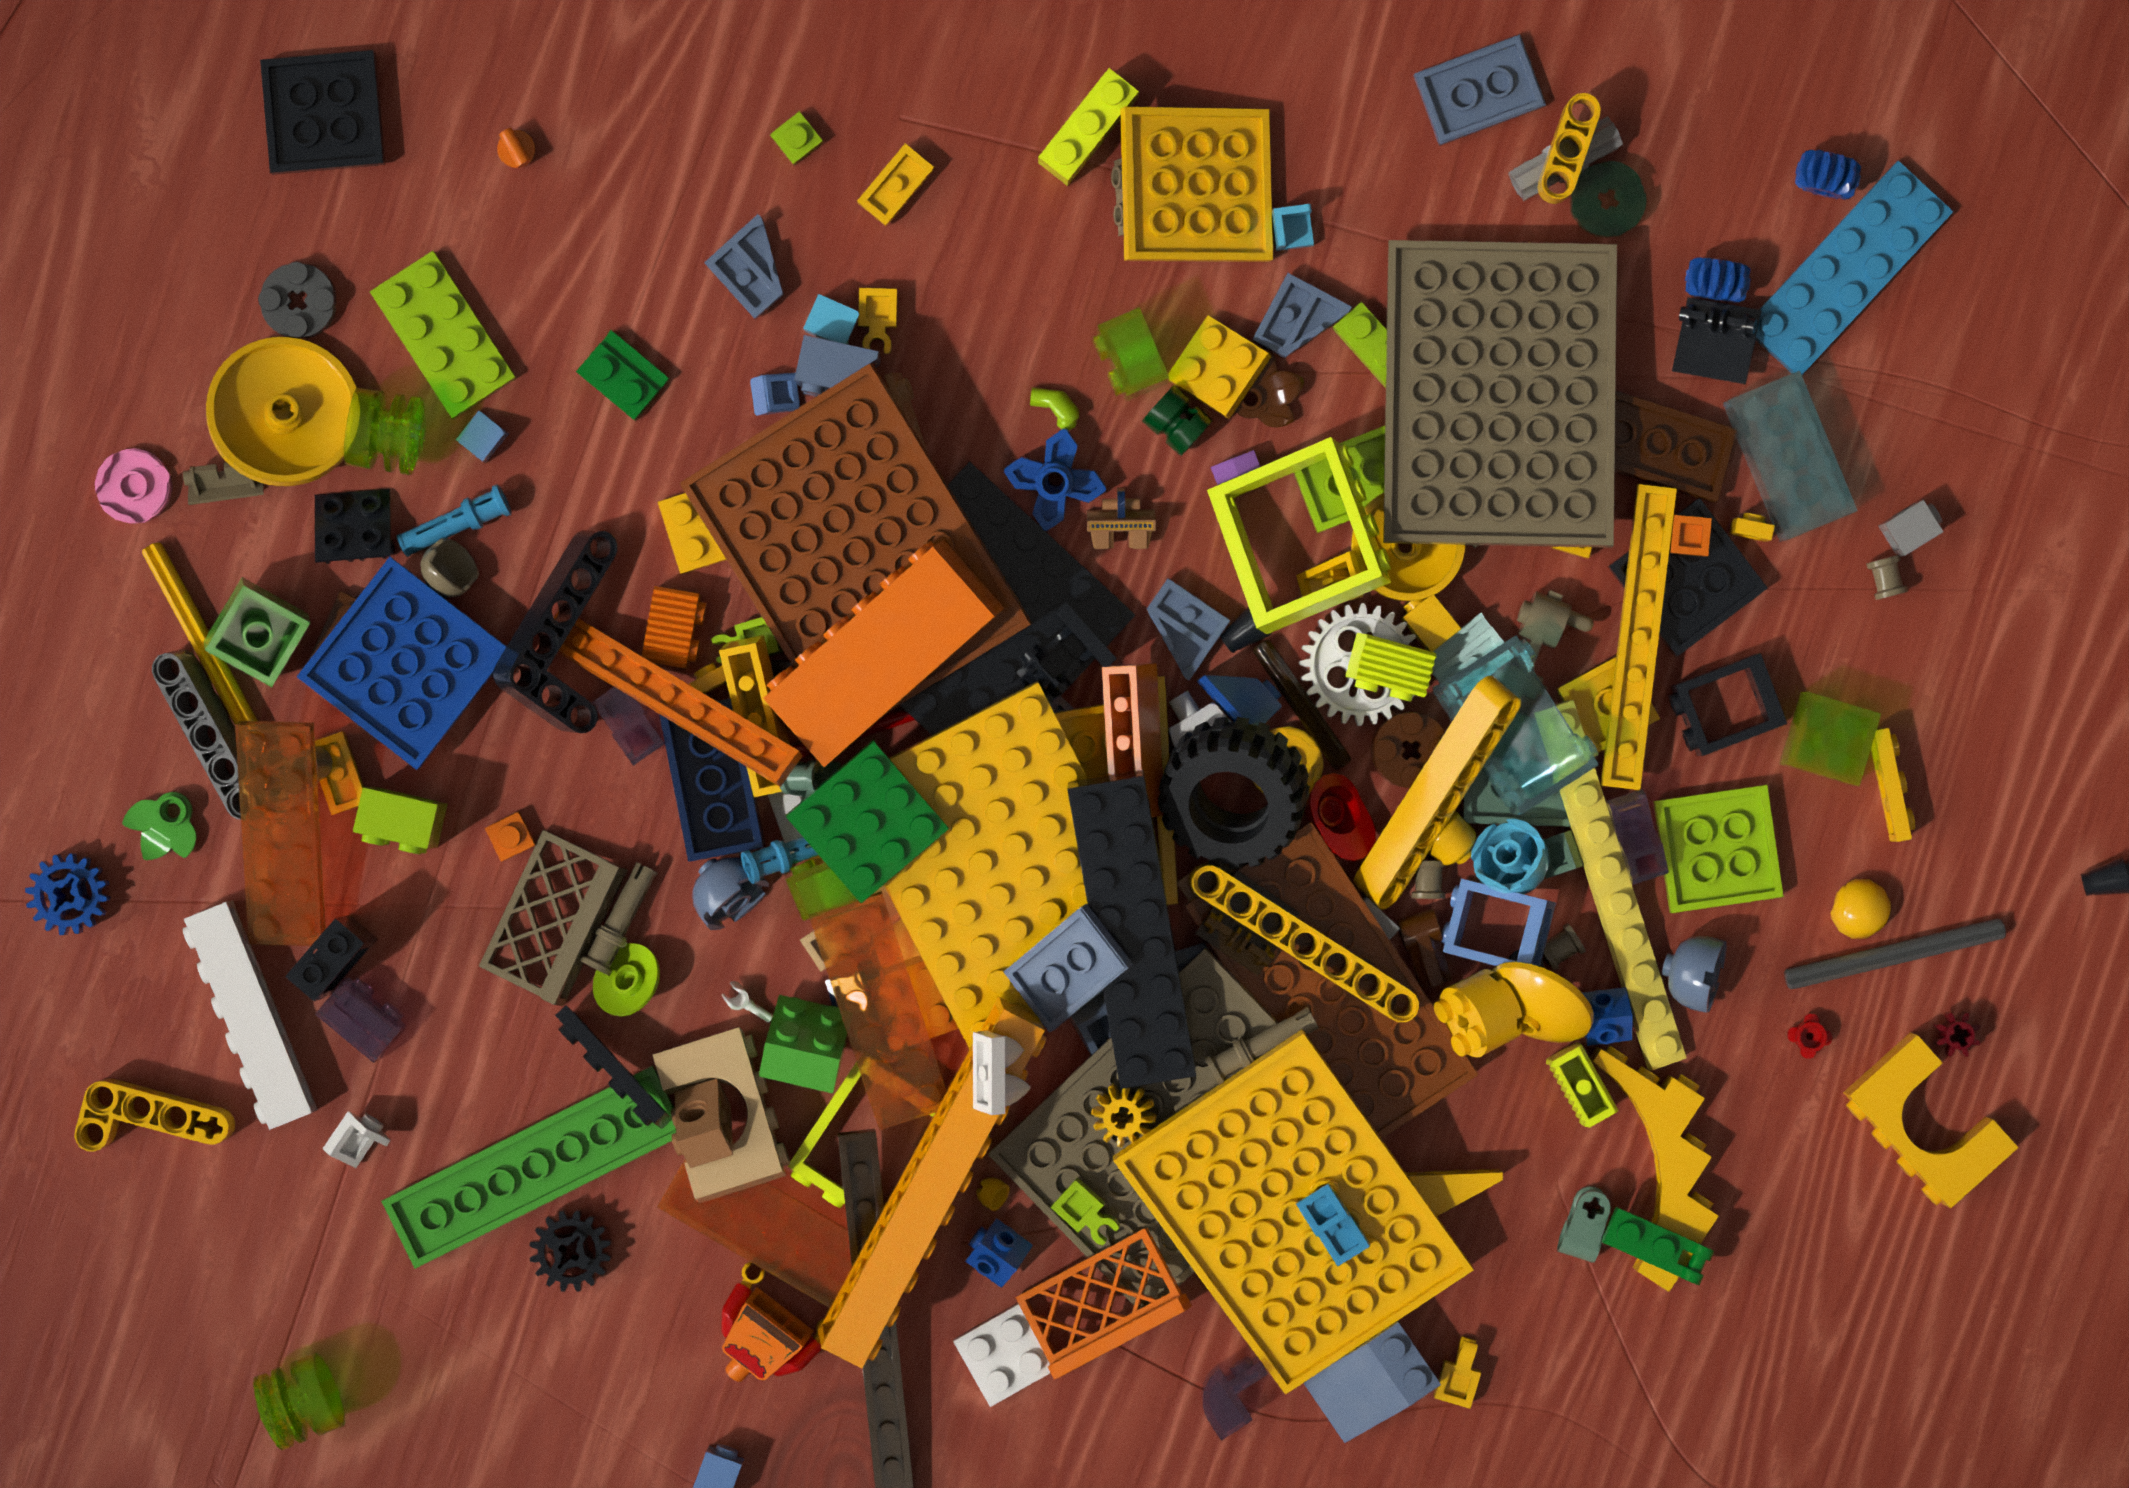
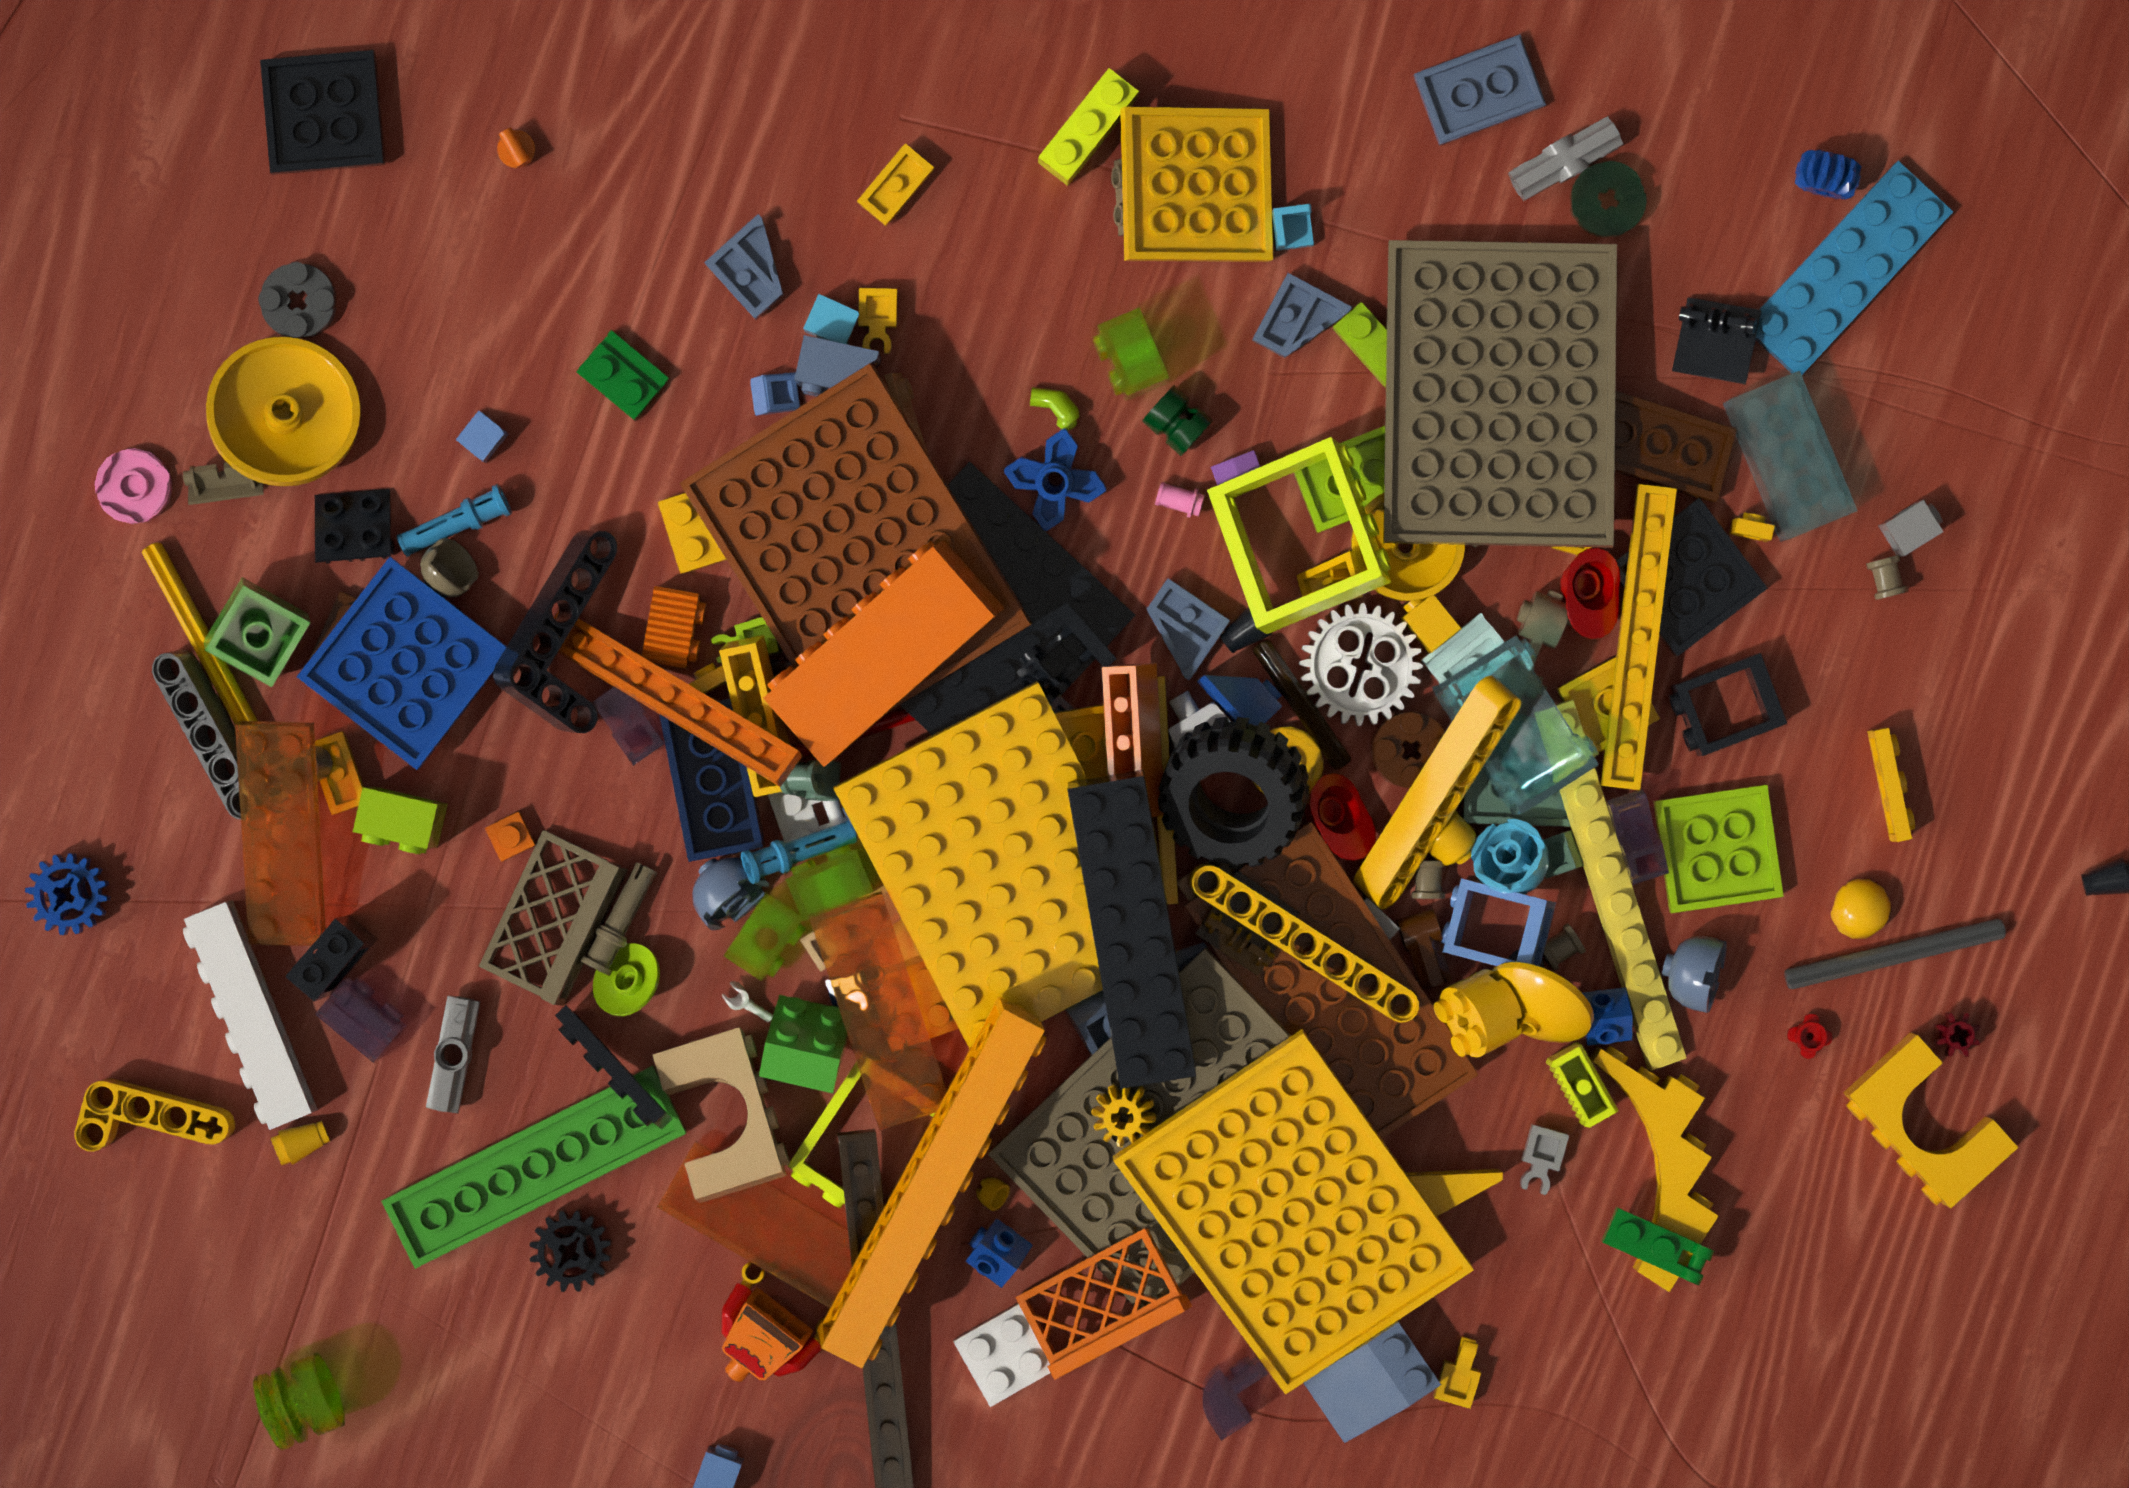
bright green plate [122,792,197,861] -> none
white bracket [323,1111,391,1168] -> none
clear neon green wheel [344,388,426,475] -> none
lime plate [369,251,517,419] -> none
medium nougat brick [671,1079,733,1168] -> none
lime plate [770,111,823,166] -> none
green plate [785,740,949,903] -> none
white tile [973,1031,1031,1115] -> none
sand blue tile [1004,904,1134,1033] -> none
lime plate [1050,1177,1120,1246] -> none
medium nougat hips [1087,488,1156,549] -> none
yellow plate [1166,315,1271,419] -> none
dark tan pin [1204,1007,1319,1085] -> none
reddish brown plate [1235,352,1304,428] -> none
dark azure slope [1296,1183,1370,1266] -> none
neon yellow brick [1345,633,1437,702] -> none
yellow beam [1537,93,1601,204] -> none
sand green piece [1557,1186,1611,1263] -> none
orange plate [1669,515,1712,557] -> none
blue gear [1685,257,1751,302] -> none
clear neon green brick [1779,692,1881,786] -> none
none -> yellow cone [271,1121,330,1166]
none -> light grey piece [426,995,481,1113]
none -> clear neon green brick [724,892,806,981]
none -> bright pink pin [1155,481,1205,518]
none -> light grey plate [1520,1124,1569,1195]
none -> red piece [1560,548,1620,639]

